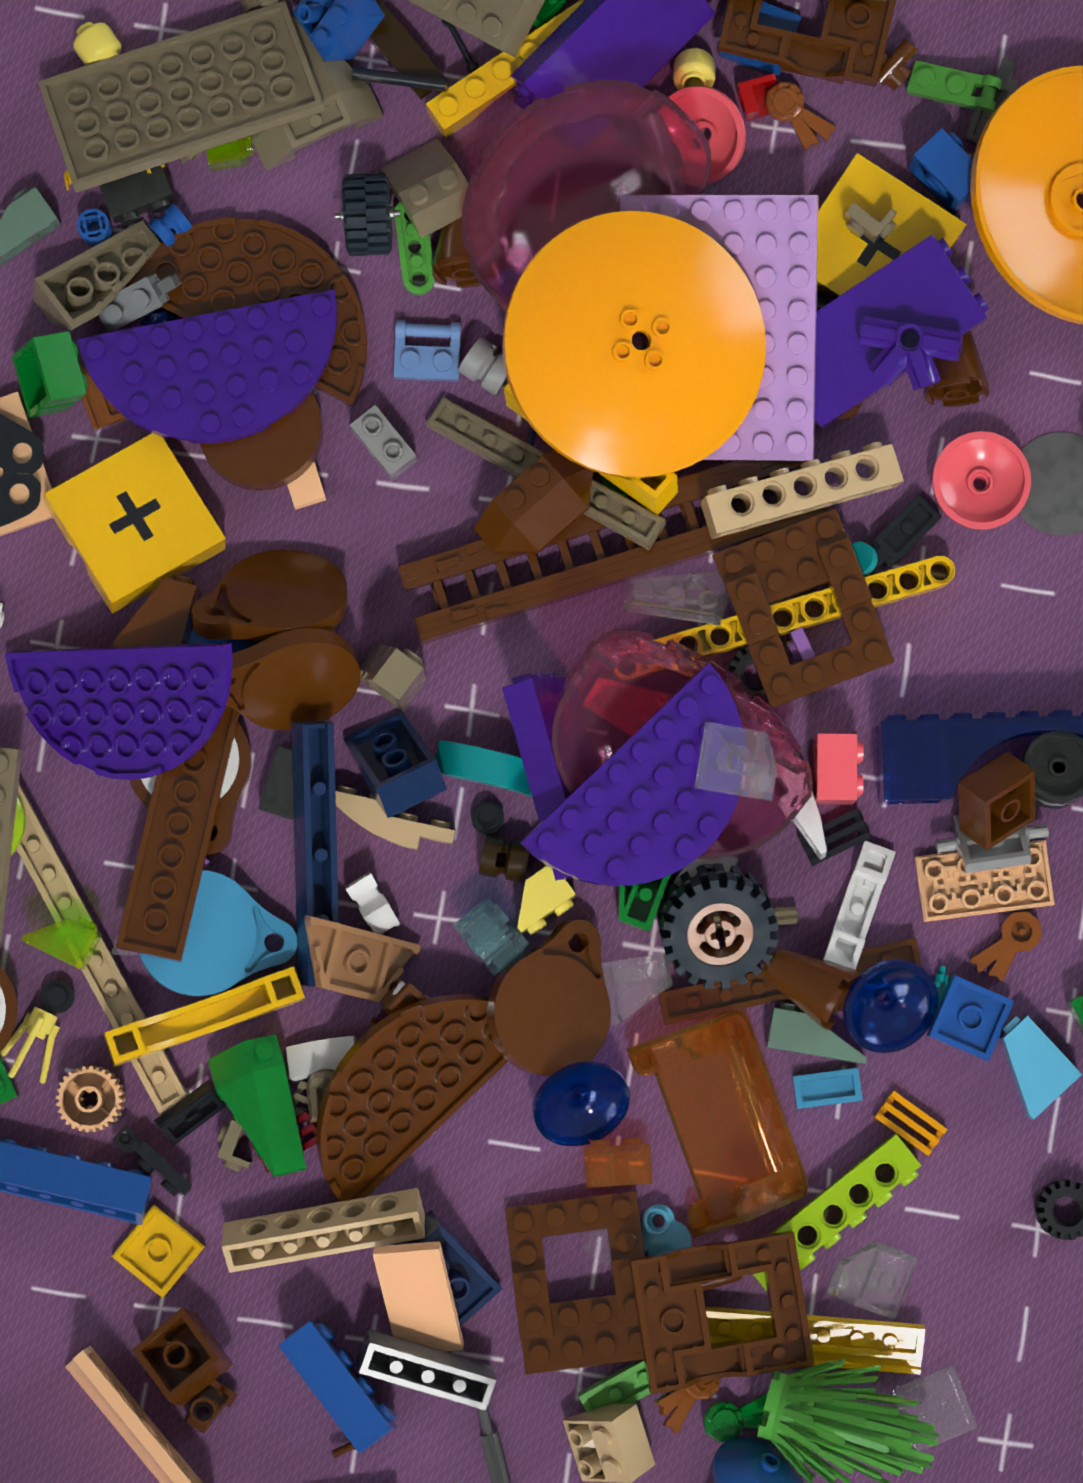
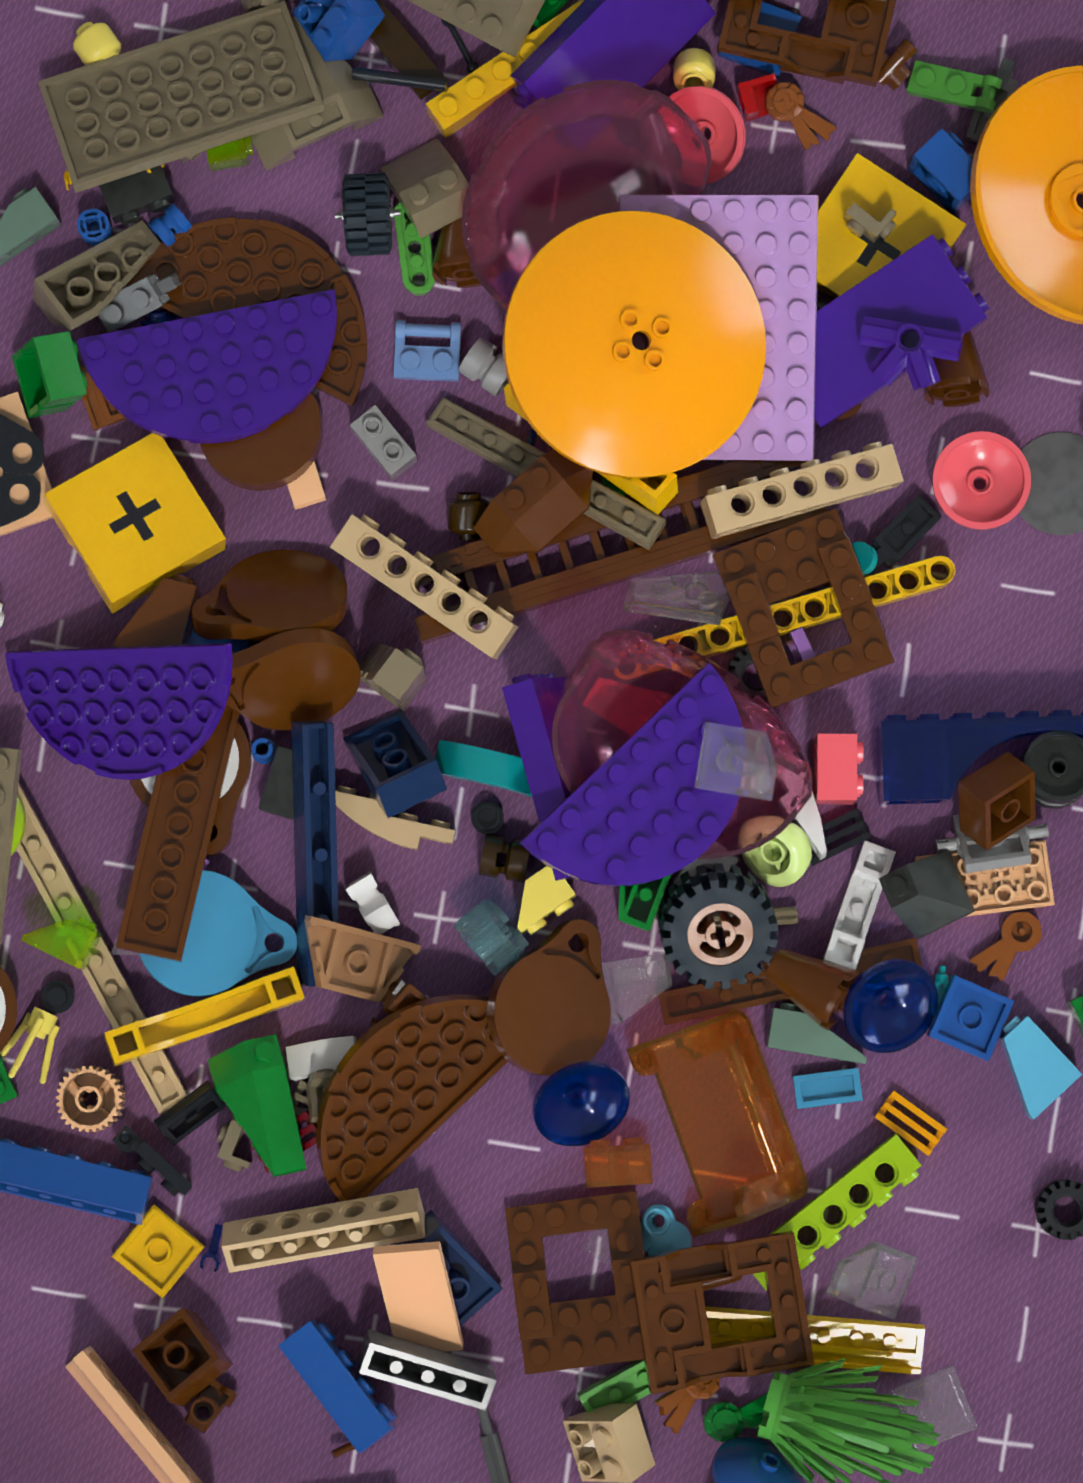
none -> clear blue hand [200,1224,223,1272]
none -> blue pin [251,738,277,764]
none -> tan brick [330,514,518,660]
none -> dark brown head [447,492,489,540]
none -> yellowish green hat [740,818,812,887]
none -> pearl dark grey slope [878,851,975,939]

